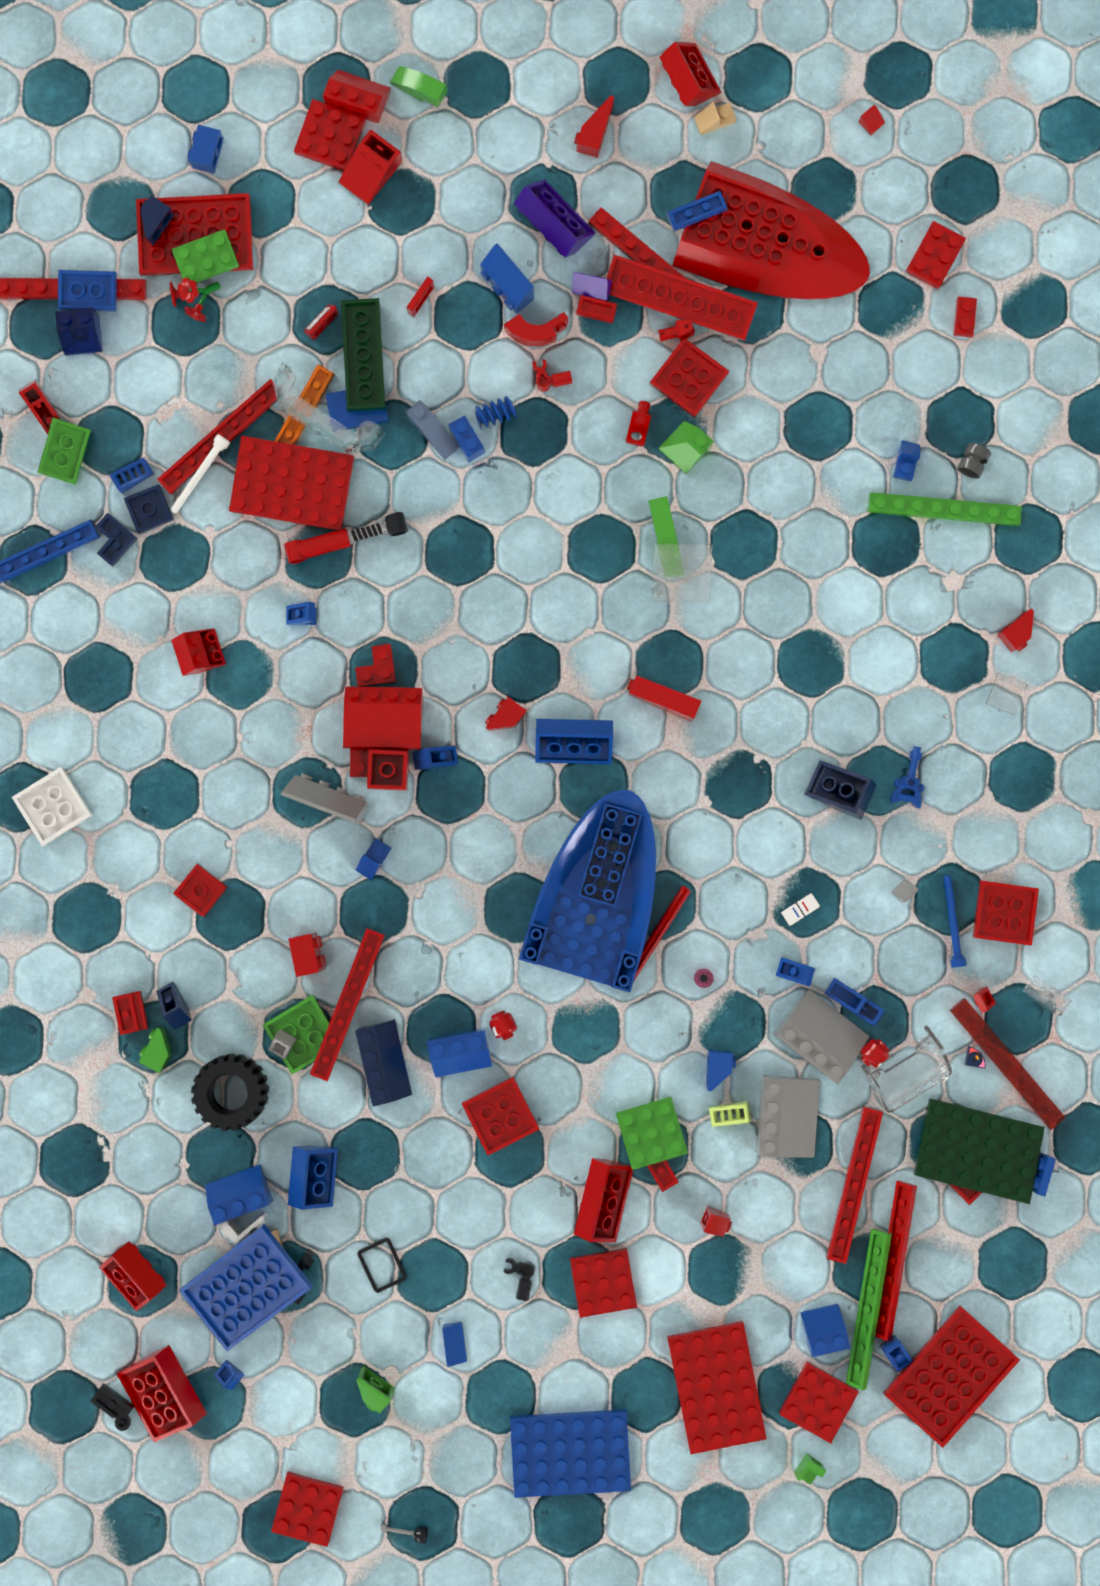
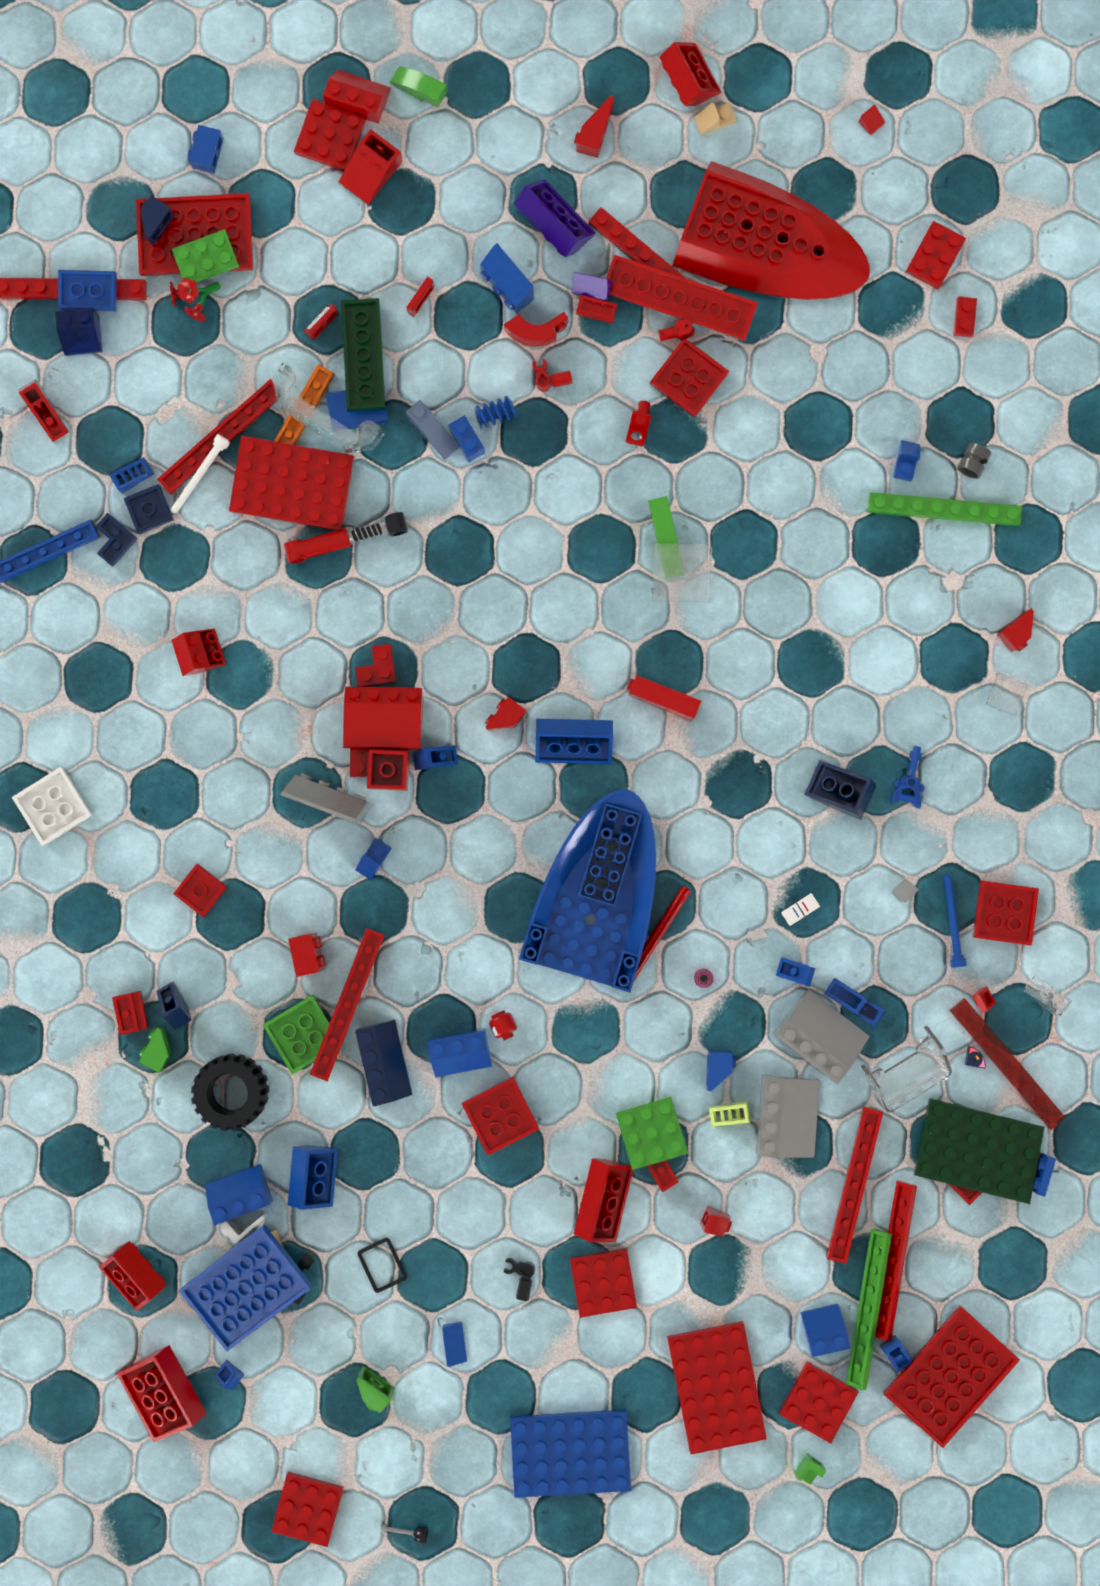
bright green tile [37,417,91,485] -> none
black hinge [90,1383,135,1431] -> none
light grey slope [268,1030,296,1059] -> none
blue slope [286,602,316,625] -> none
bright green slope [658,421,714,474] -> none
blue tile [667,191,727,232] -> none
red head [861,1039,890,1068] -> none

